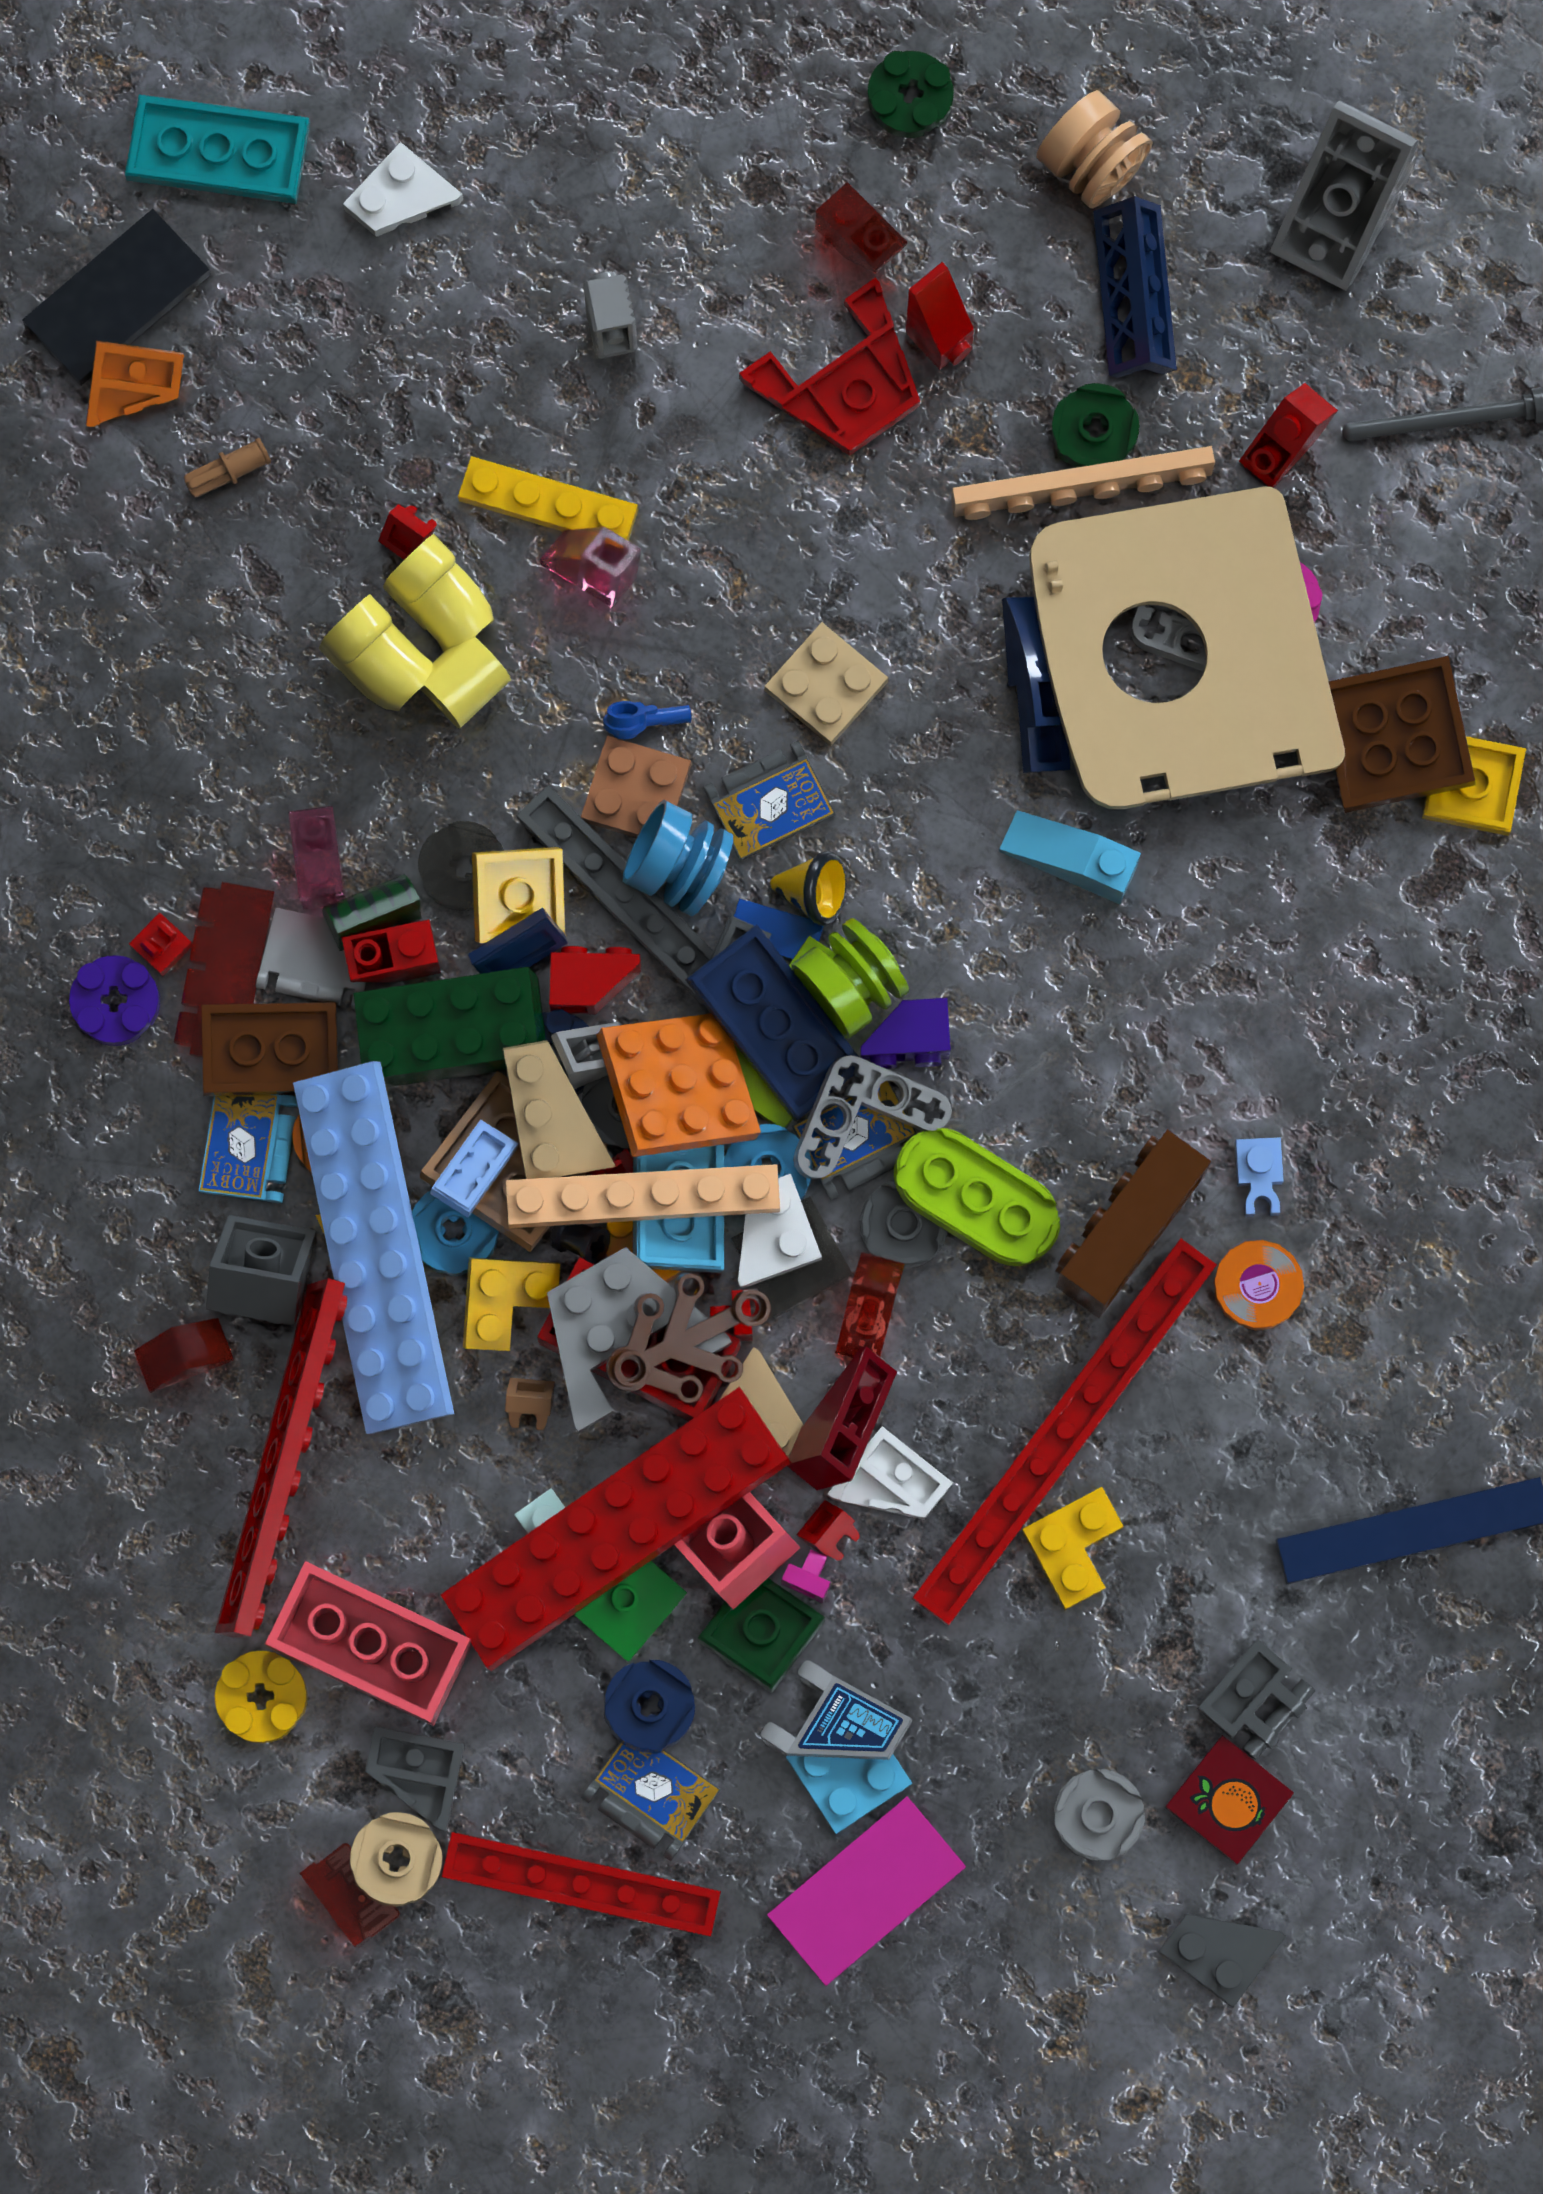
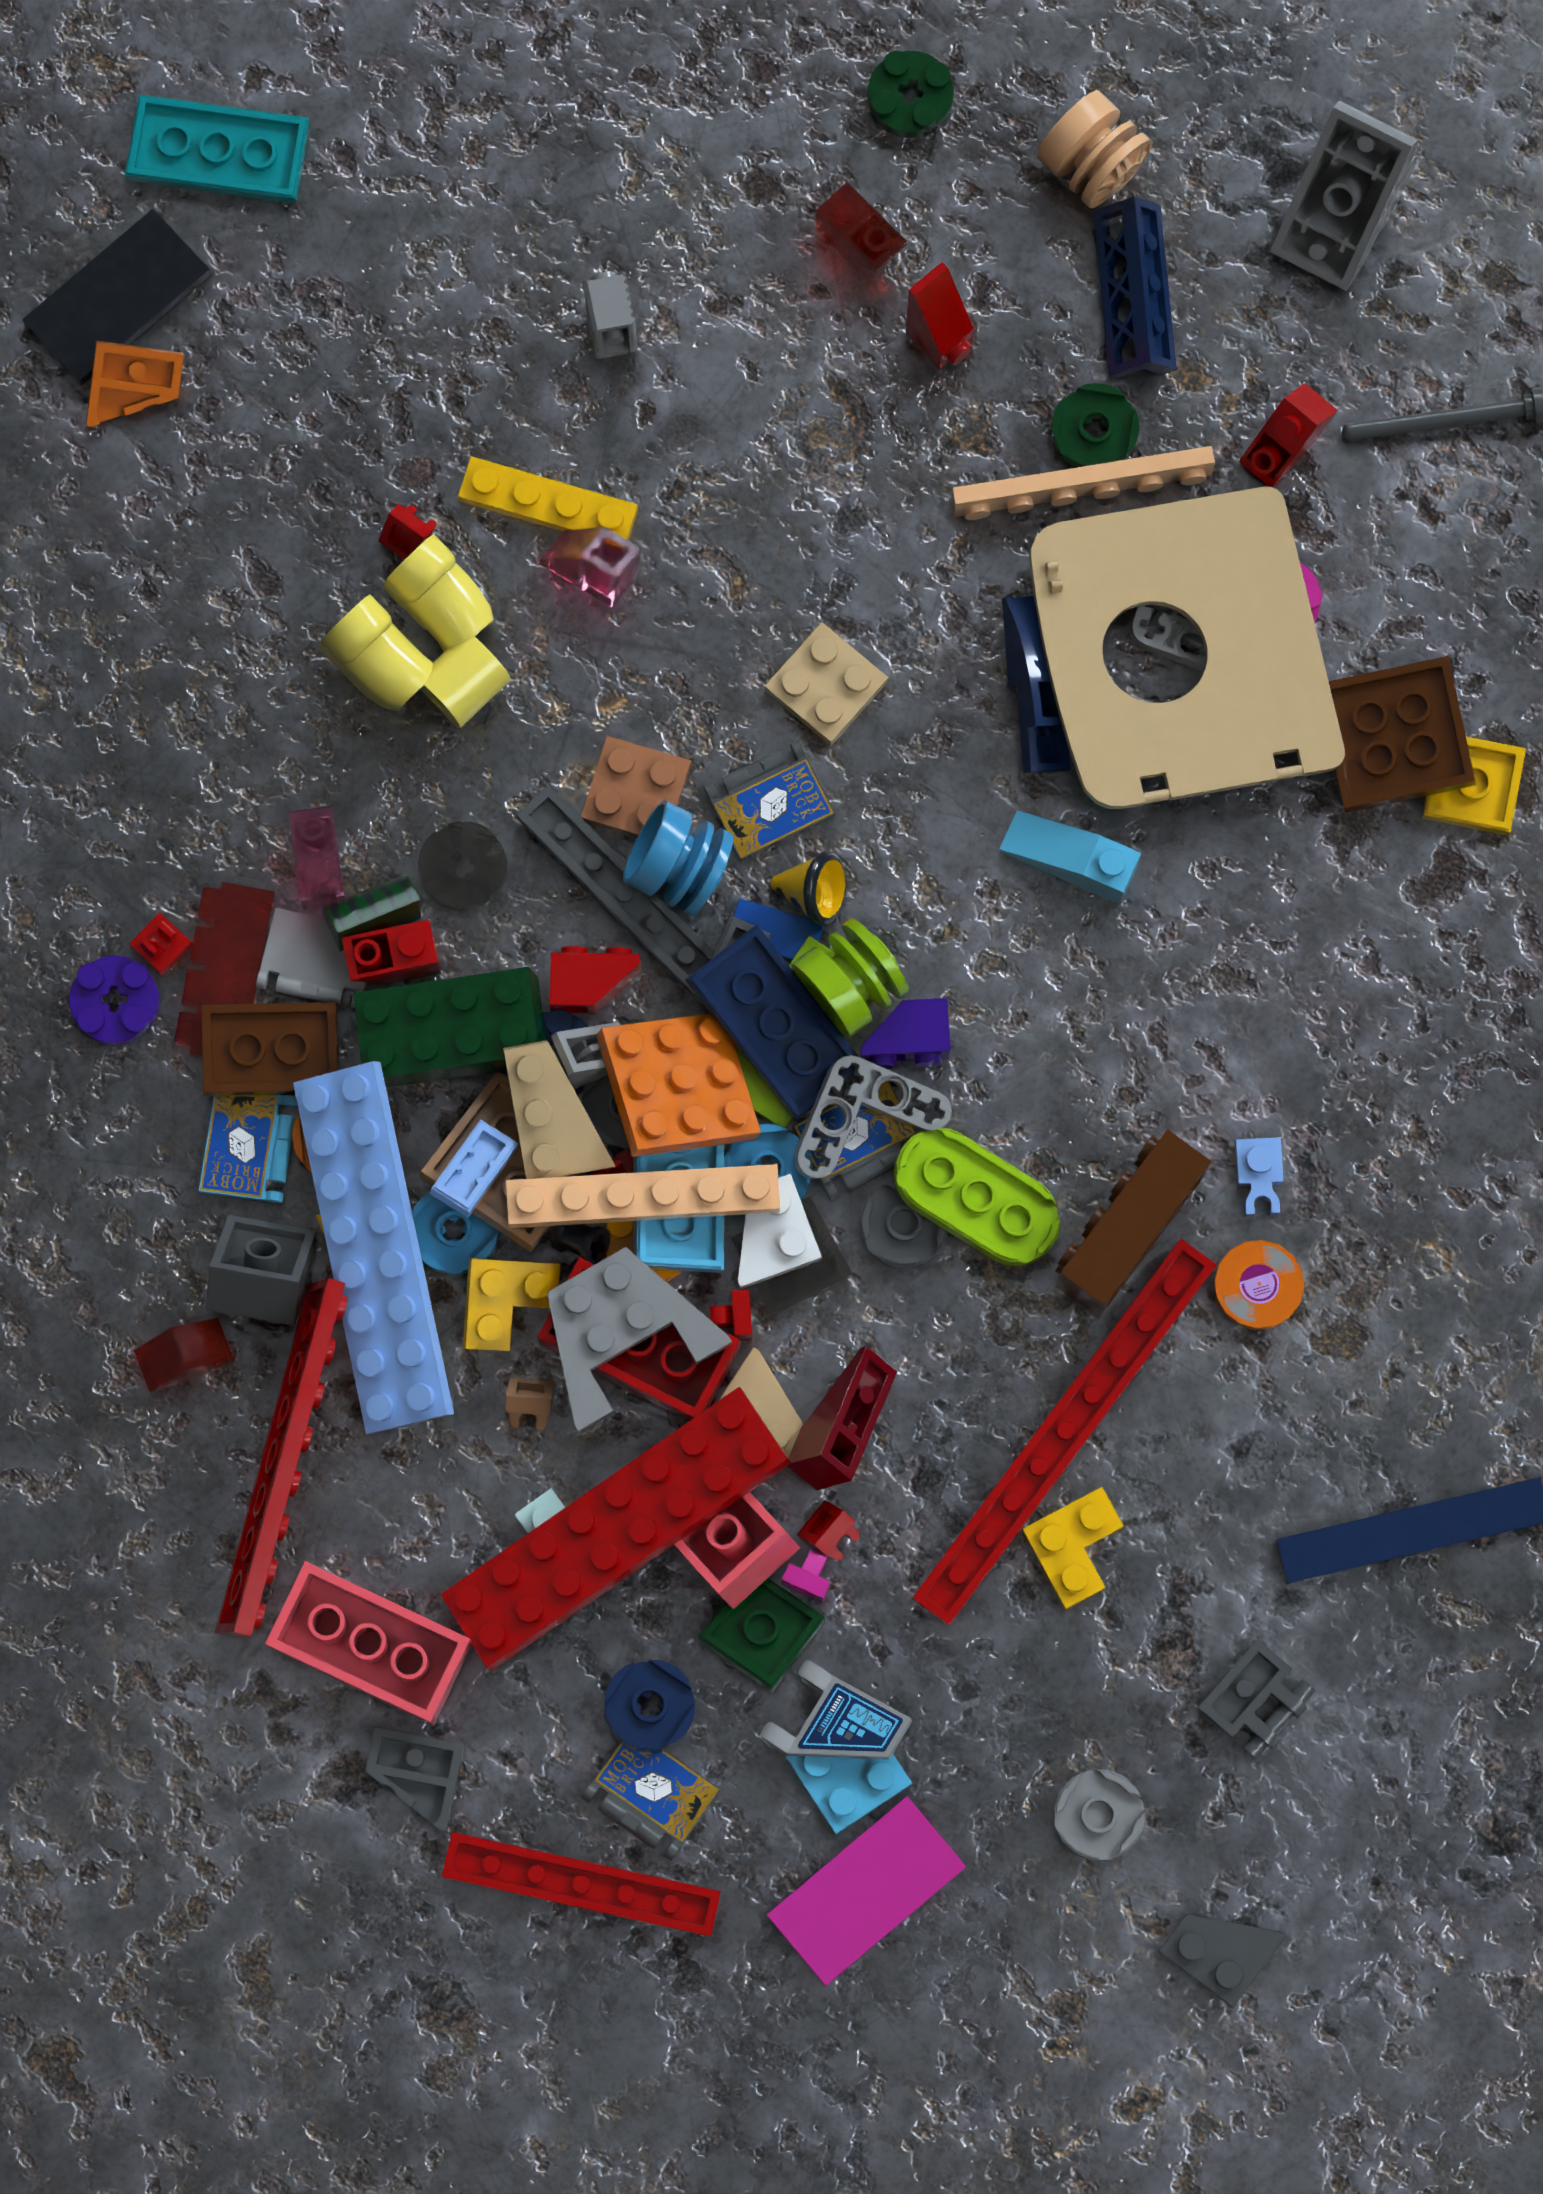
medium nougat axle [184,438,271,498] -> none
yellow plate [215,1651,307,1743] -> none
clear red panel [300,1843,400,1949] -> none
white wing [343,142,463,237] -> none
tan plate [350,1812,442,1907] -> none
dark blue tile [468,907,568,974] -> none
yellow plate [472,847,565,943] -> none
green plate [573,1561,687,1662] -> none
blue plate [603,701,691,739] -> none
reddish brown plant [606,1273,771,1403] -> none
red wing [739,277,920,456] -> none
white wing [827,1426,953,1520] -> none
clear red slope [835,1252,905,1358] -> none
dark red tile [1165,1735,1294,1865] -> none

